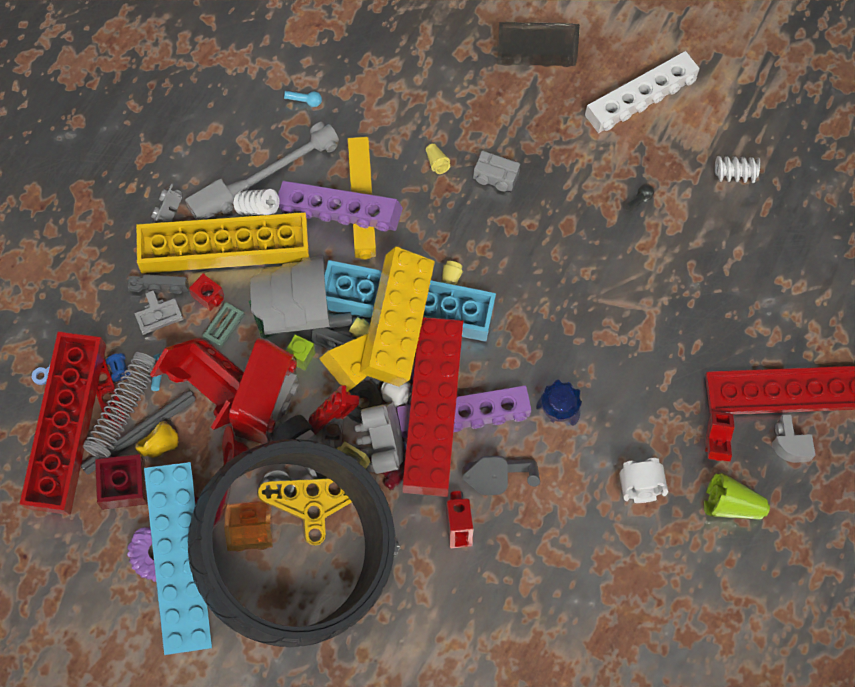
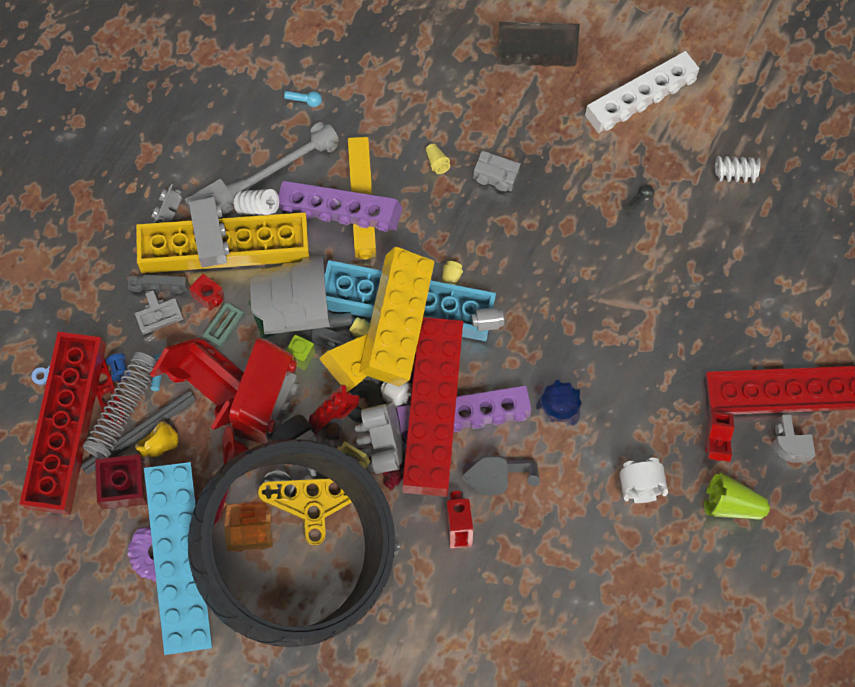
none -> light grey brick [189,197,230,268]
none -> light grey brick [472,307,504,331]

